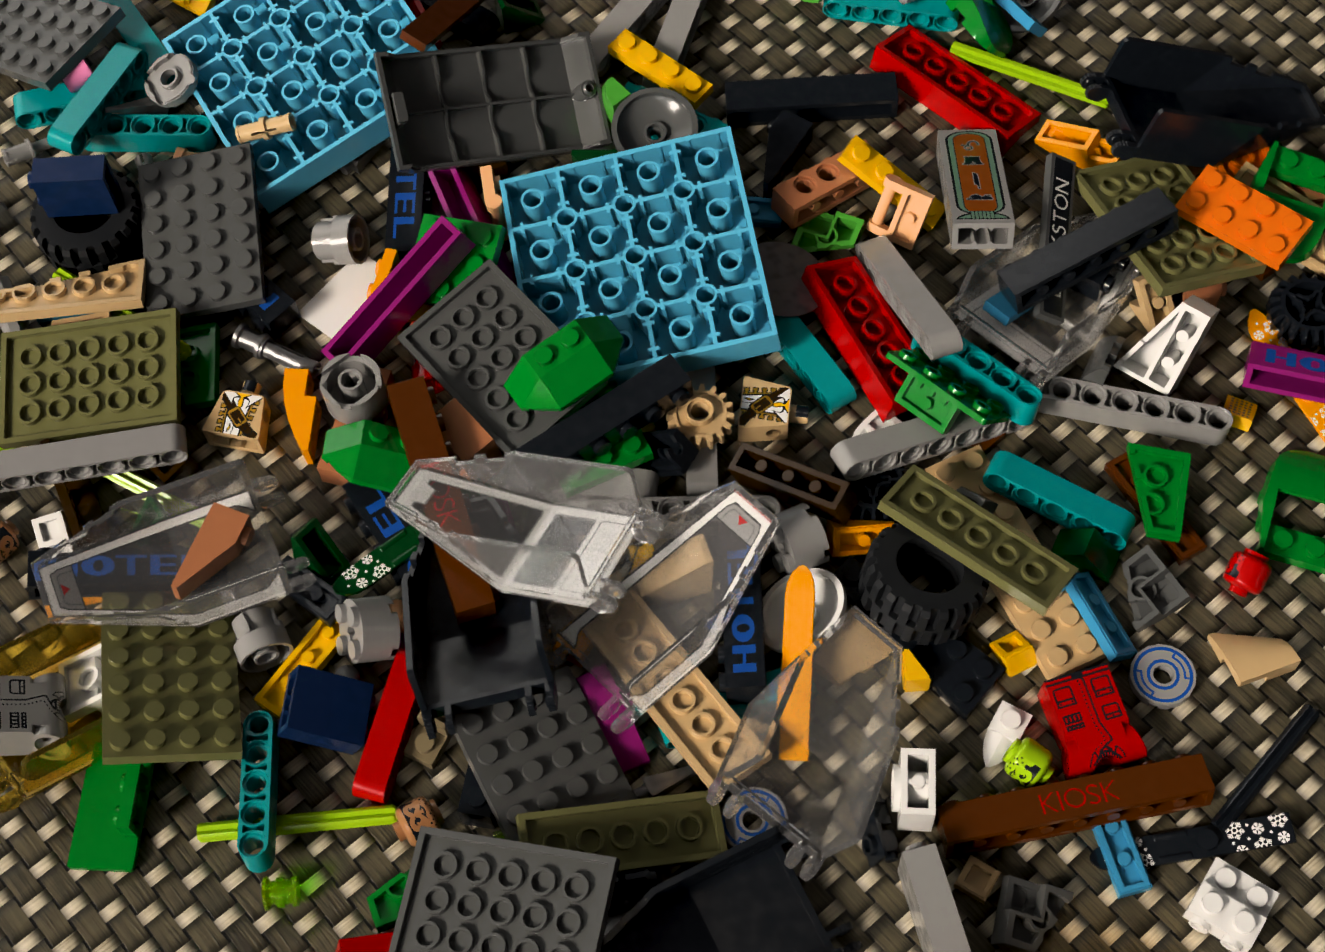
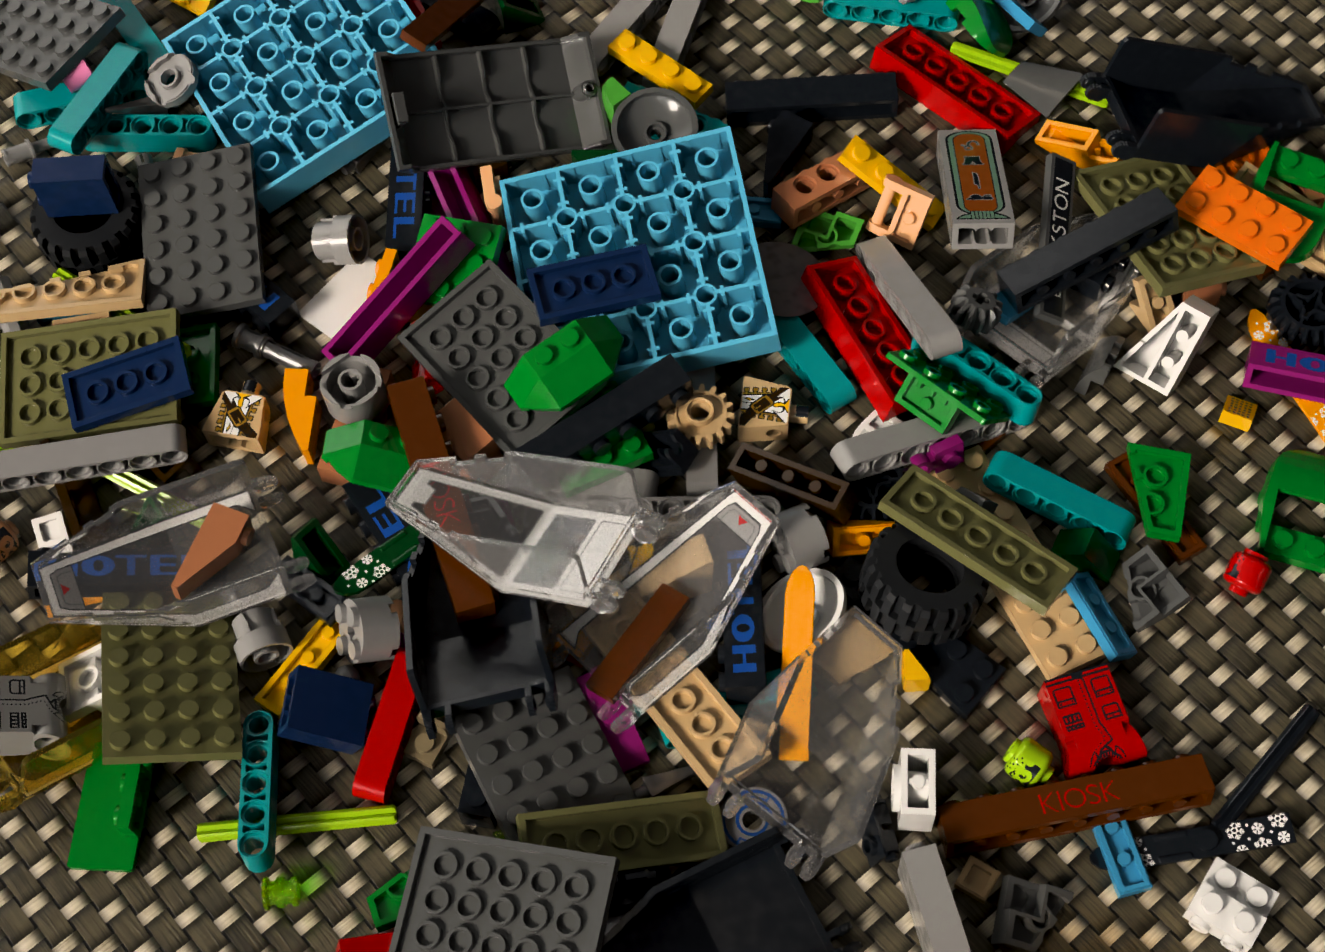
tan pin [235,112,296,144] -> none
medium nougat head [392,796,445,847] -> none
white plate [983,700,1033,768] -> none
yellow slope [989,630,1037,677] -> none
light grey beam [1020,371,1233,446] -> none
light grey tile [1128,644,1196,710] -> none
tan slope [1207,633,1301,687] -> none
none -> dark blue plate [61,335,195,433]
none -> dark blue plate [526,243,661,327]
none -> reddish brown tile [585,583,691,704]
none -> magenta plate [910,434,964,474]
none -> dark grey gear [949,283,1003,335]
none -> dark grey slope [1003,61,1083,118]

